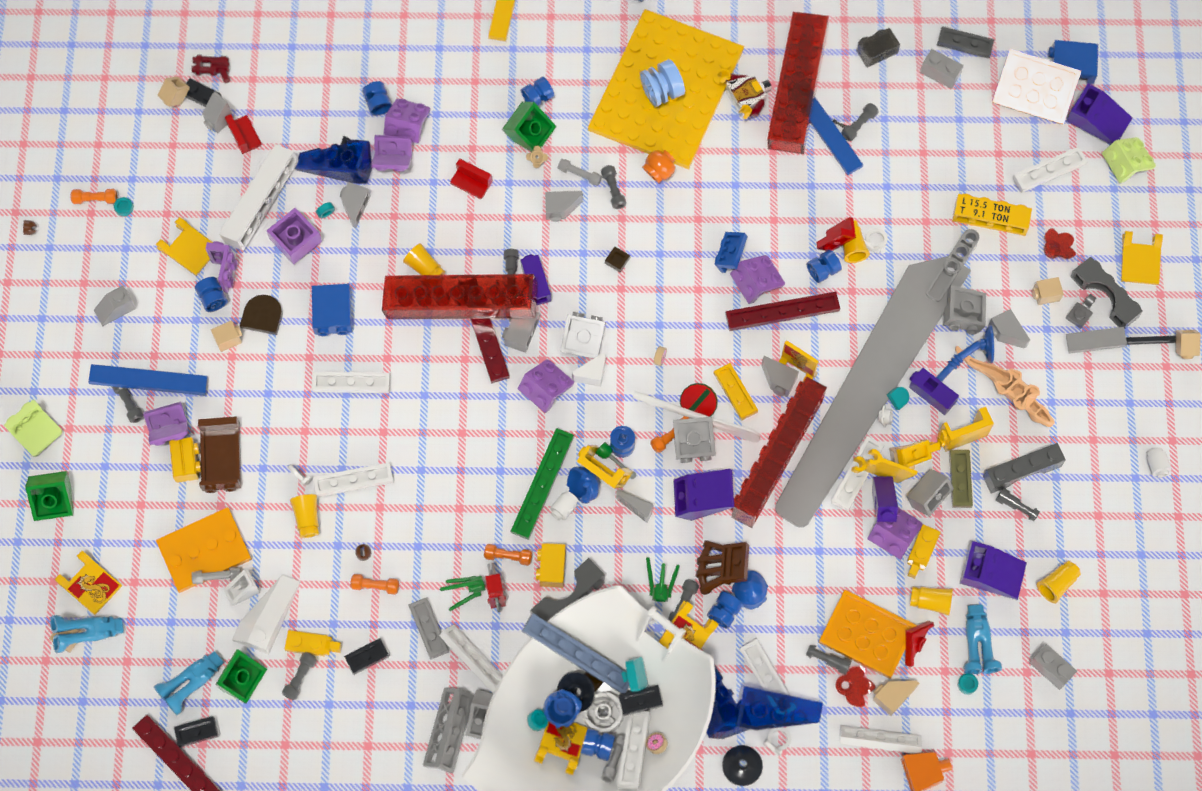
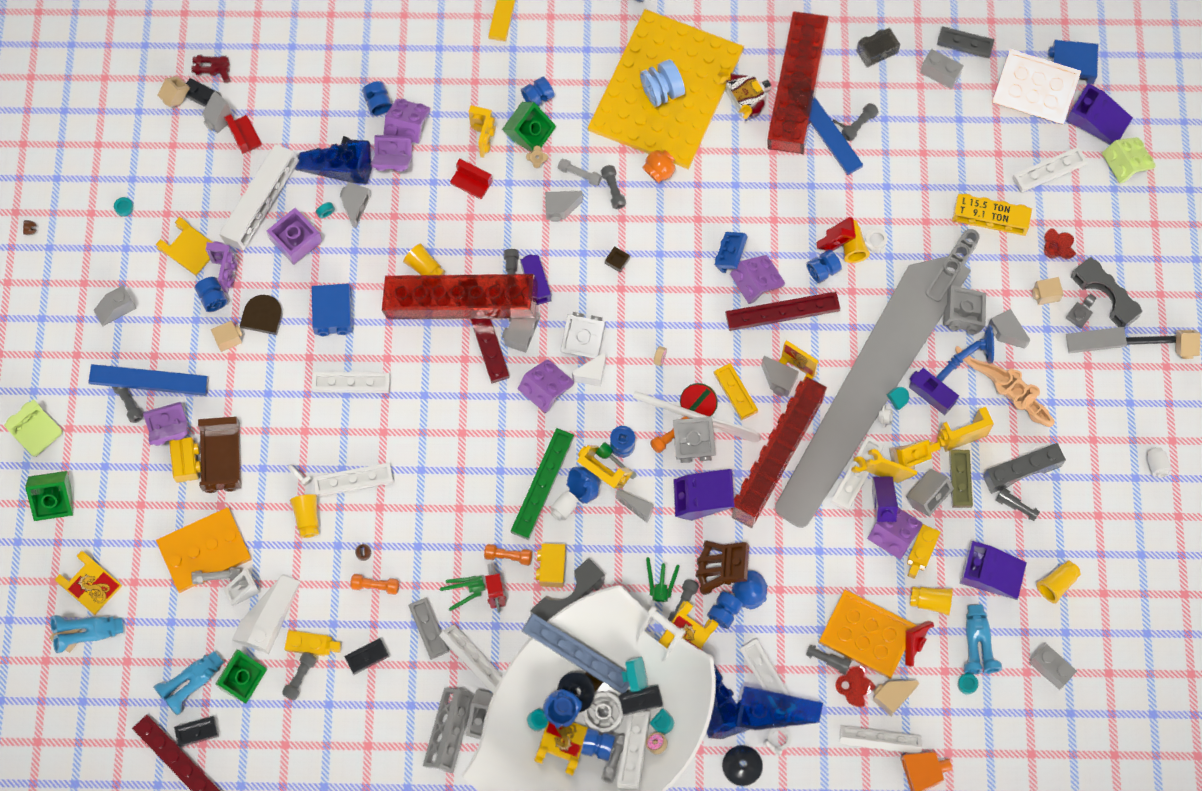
orange piece [70,189,117,204] -> none
yellow flag [1121,231,1163,285] -> none
none -> yellow bracket [468,105,496,158]
none -> teal tile [649,708,674,734]

